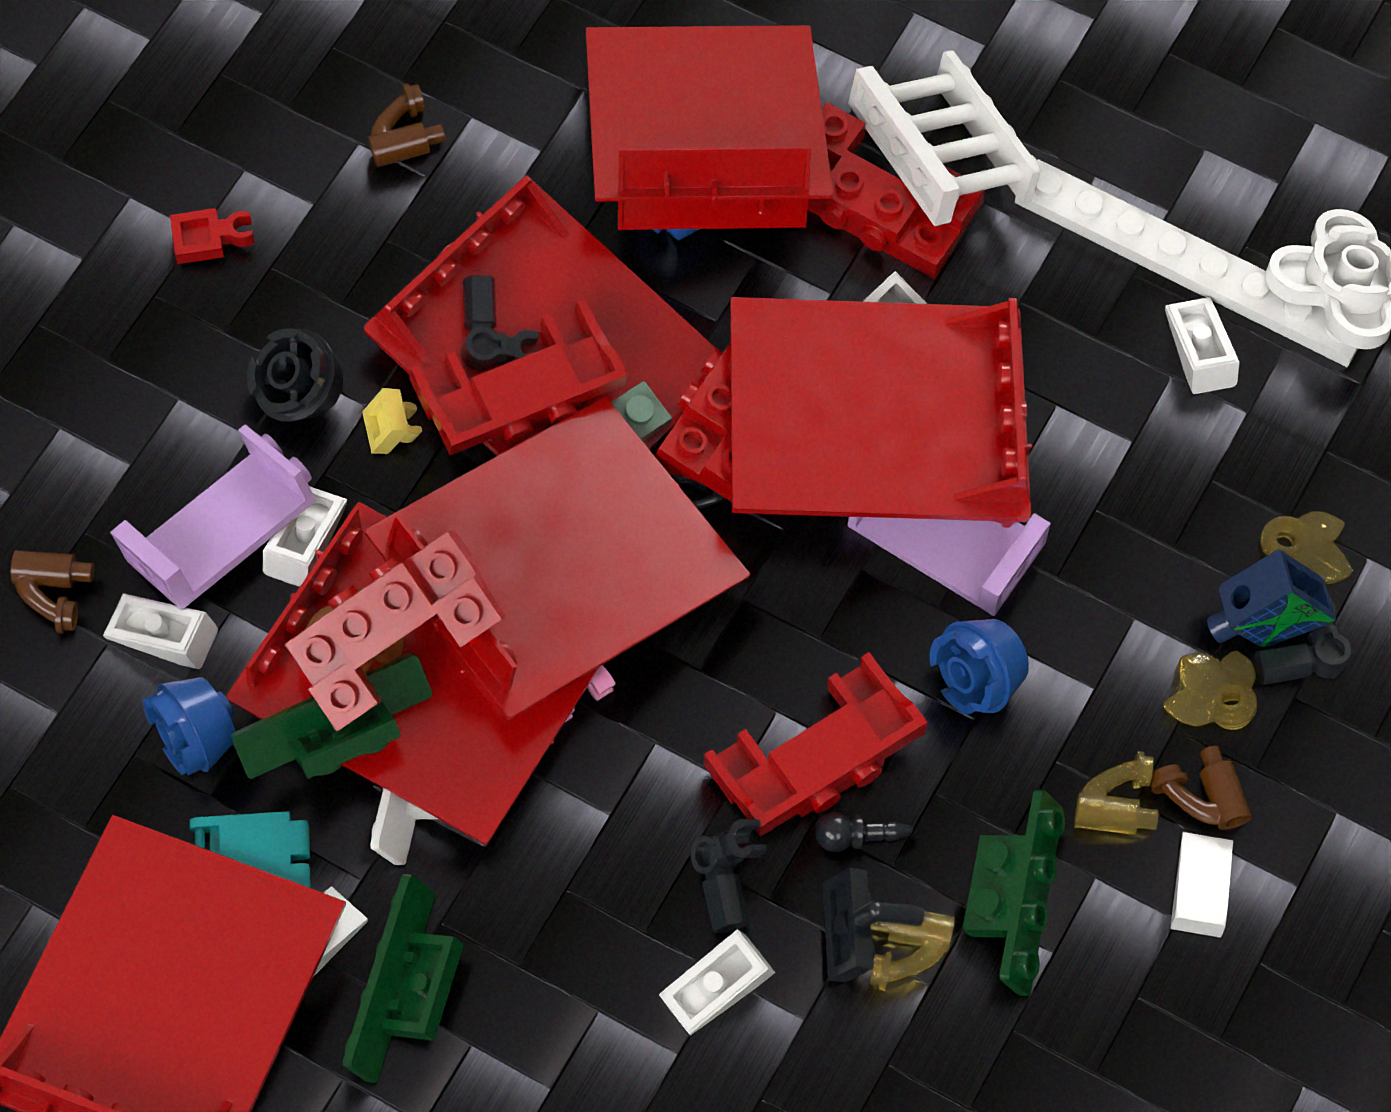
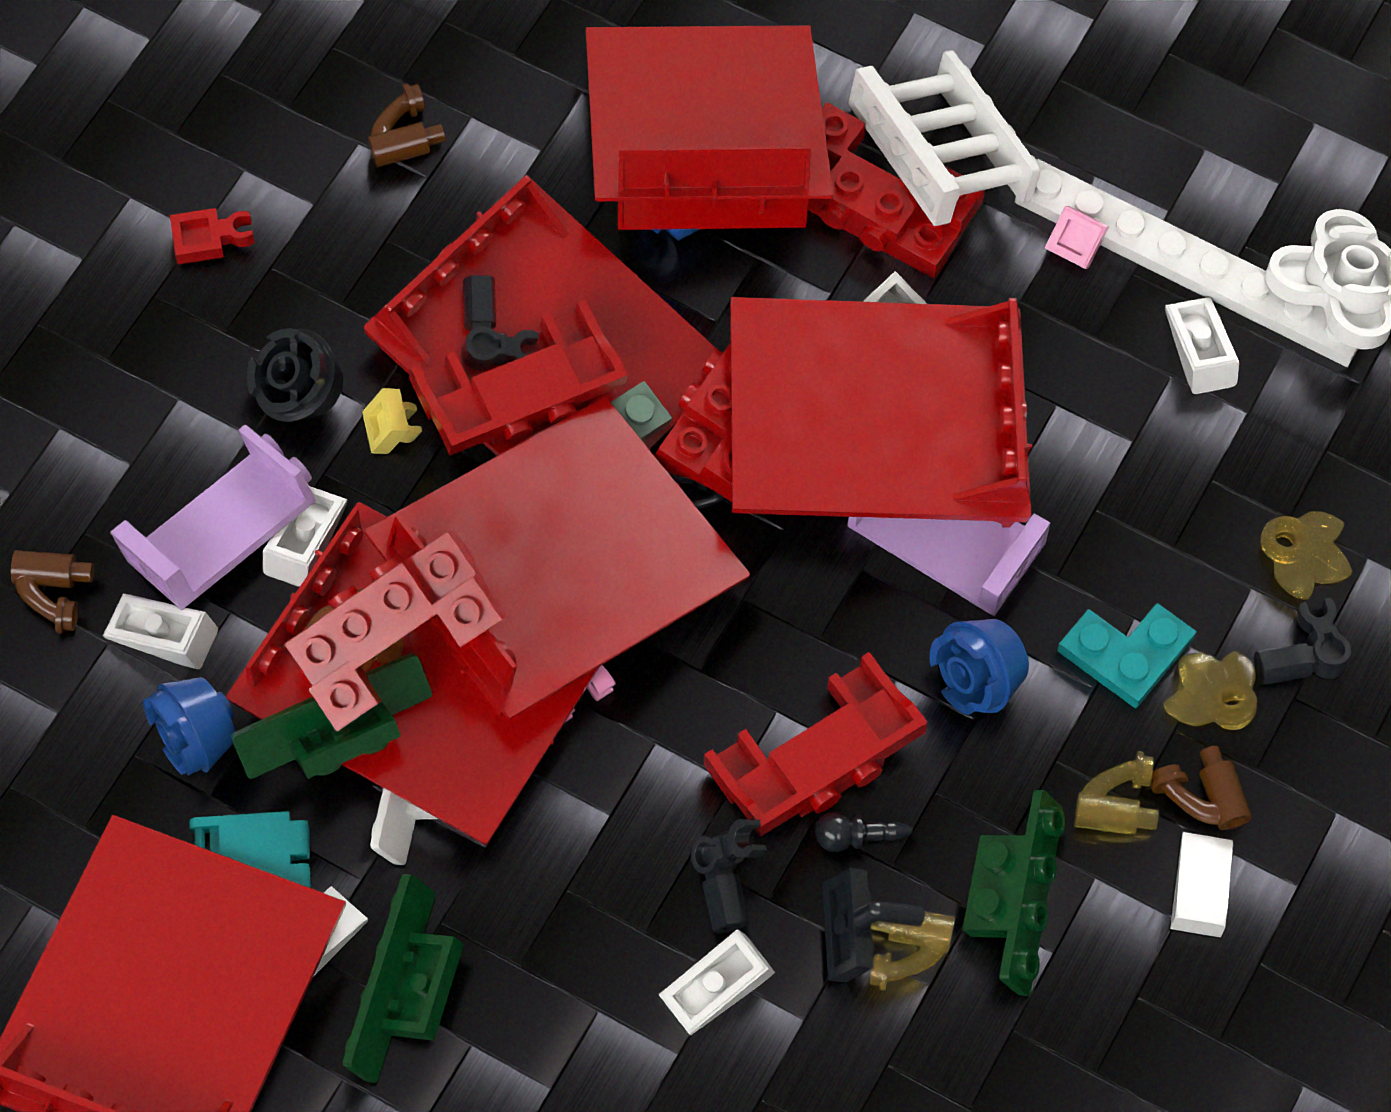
dark blue torso [1207,549,1336,648] -> none
none -> bright pink tile [1045,206,1109,269]
none -> teal plate [1057,603,1197,709]

